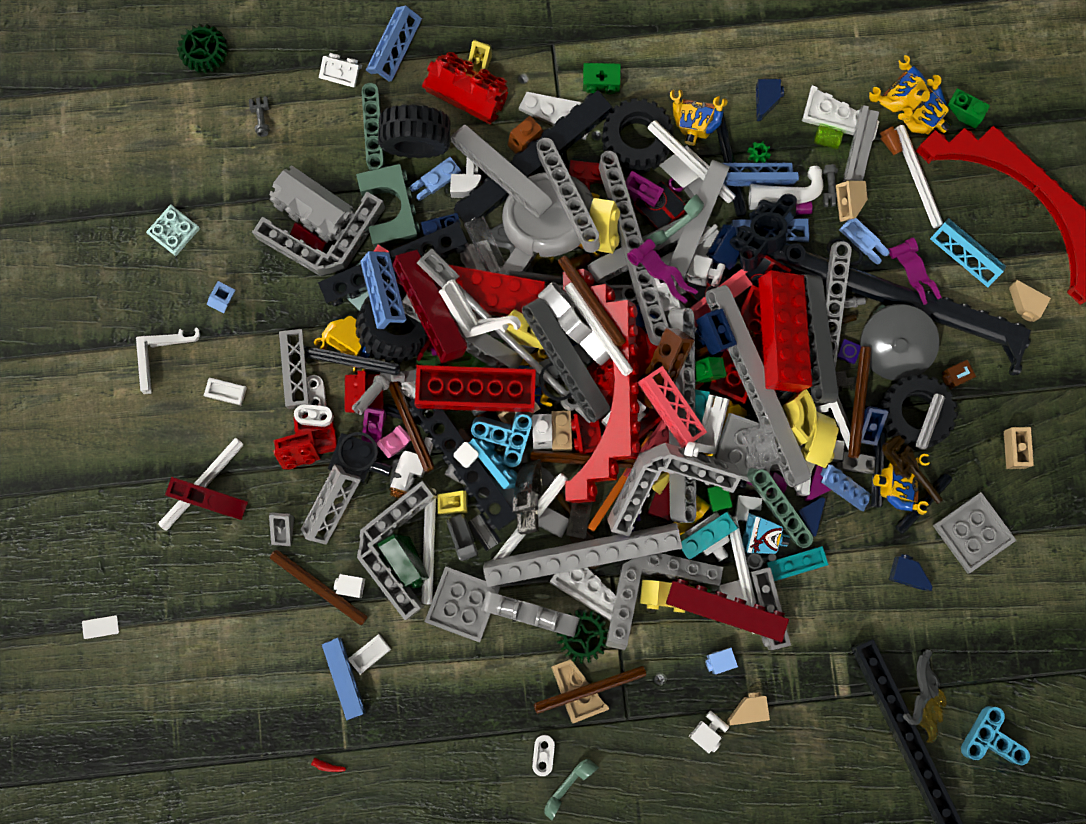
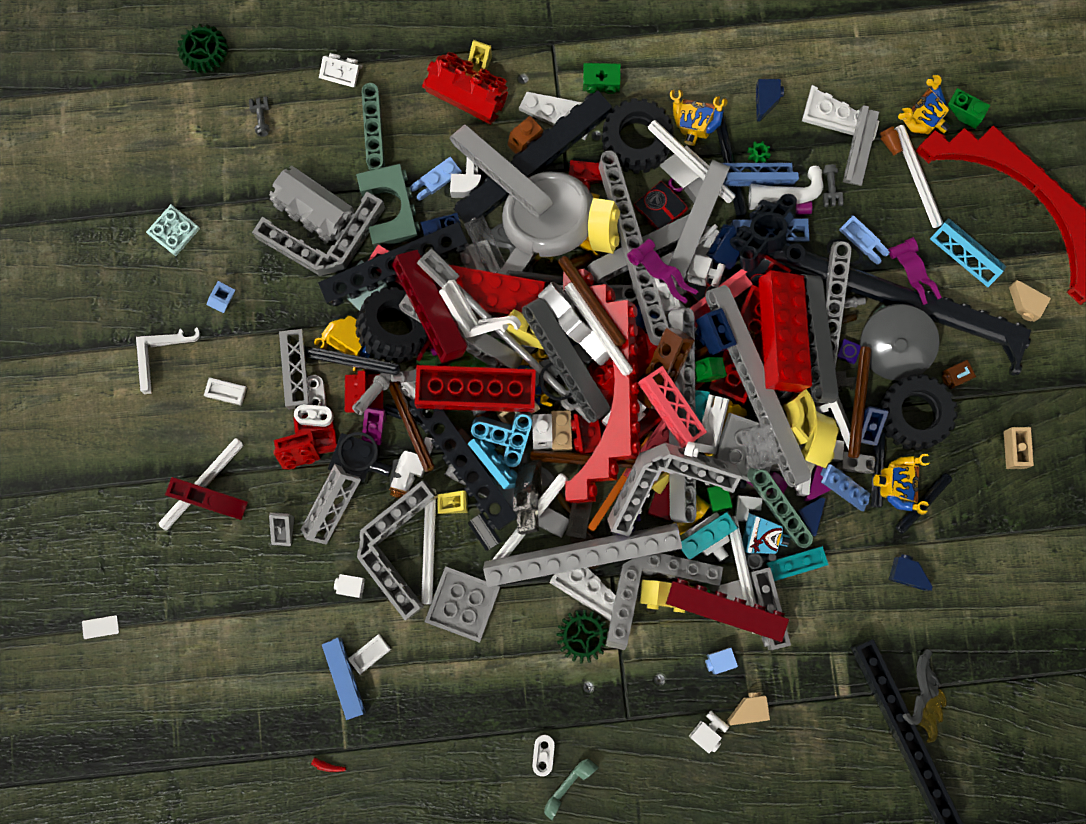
reddish brown axle [270,550,368,626] -> none
dark red piece [290,222,327,252] -> none
medium blue fence [360,251,406,329] -> none
medium blue fence [366,6,422,82] -> none
bright pink bracket [377,425,411,458] -> none
black tyre [378,104,451,159] -> none
dark green slope [378,534,429,589] -> none
dark grey animal [447,514,478,561] -> none
white piece [454,442,479,468] -> none
light grey piece [481,591,579,637] -> none
reddish brown axle [534,666,646,713] -> none
light grey beam [537,138,600,253] -> none
tan wing [551,659,609,723] -> none
magenta slope [625,171,664,207] -> none
sand green piece [646,194,704,246] -> none
clear neon green piece [814,124,843,150] -> none
tan slope [836,181,868,222] -> none
torso [869,55,930,112] -> none
dark brown piece [882,435,943,504] -> none
light grey axle [916,394,945,450] -> none
light grey plate [933,492,1016,574] -> none
medium azure beam [961,706,1030,765] -> none

